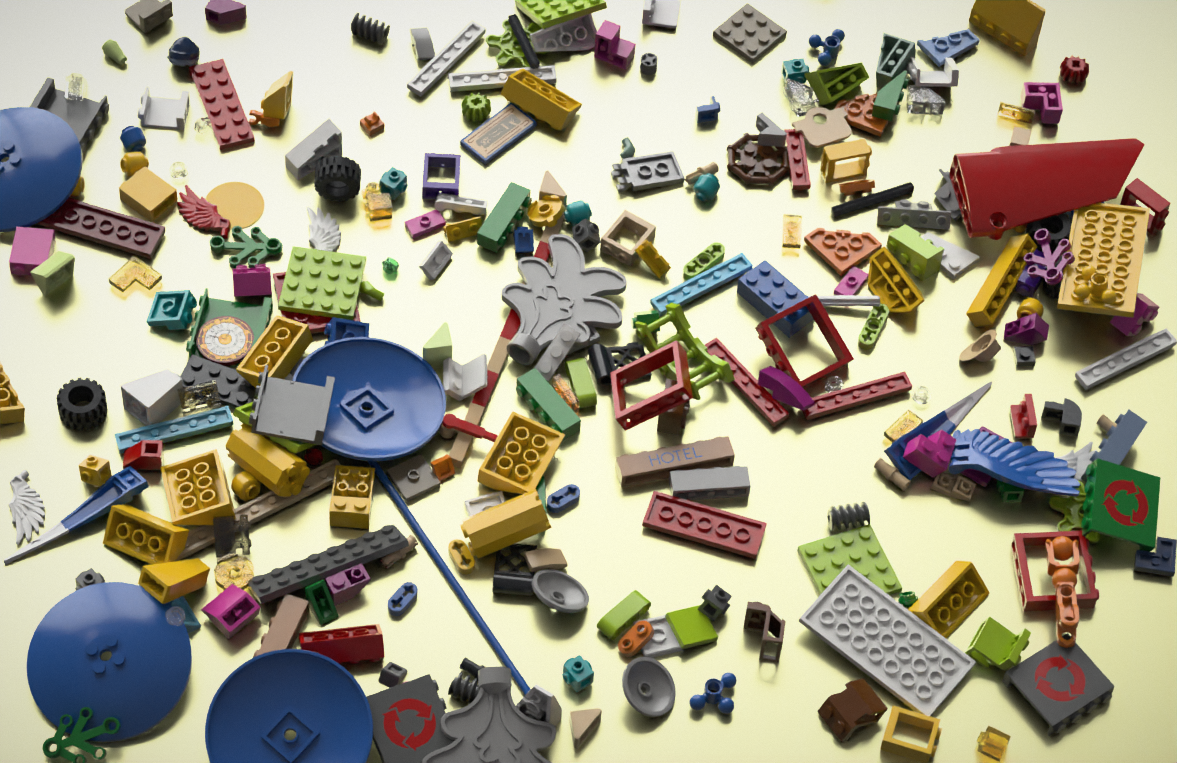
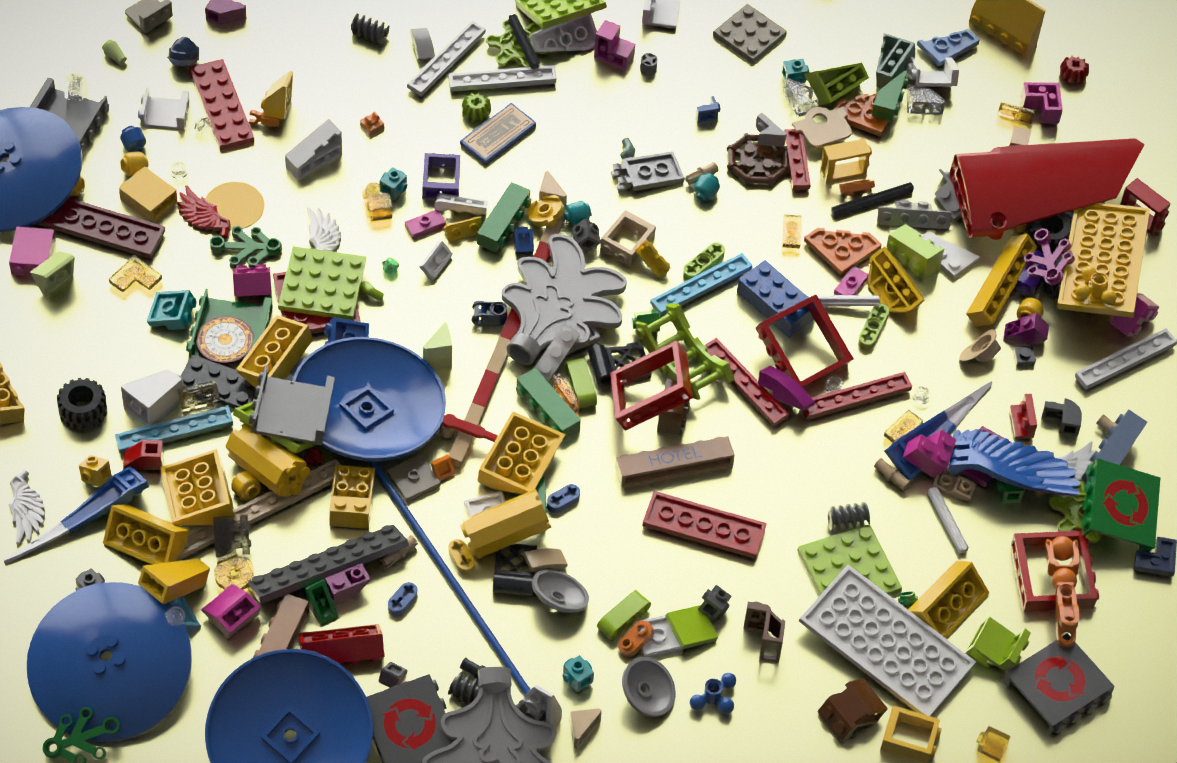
black tyre [314,155,361,202] -> none
white bracket [443,353,487,401] -> none
yellow slope [501,68,582,130] -> none
light grey brick [669,466,751,501] -> none
blue piece [808,28,845,66] -> none
none -> dark blue piece [471,300,508,326]
none -> white axle [928,487,969,554]

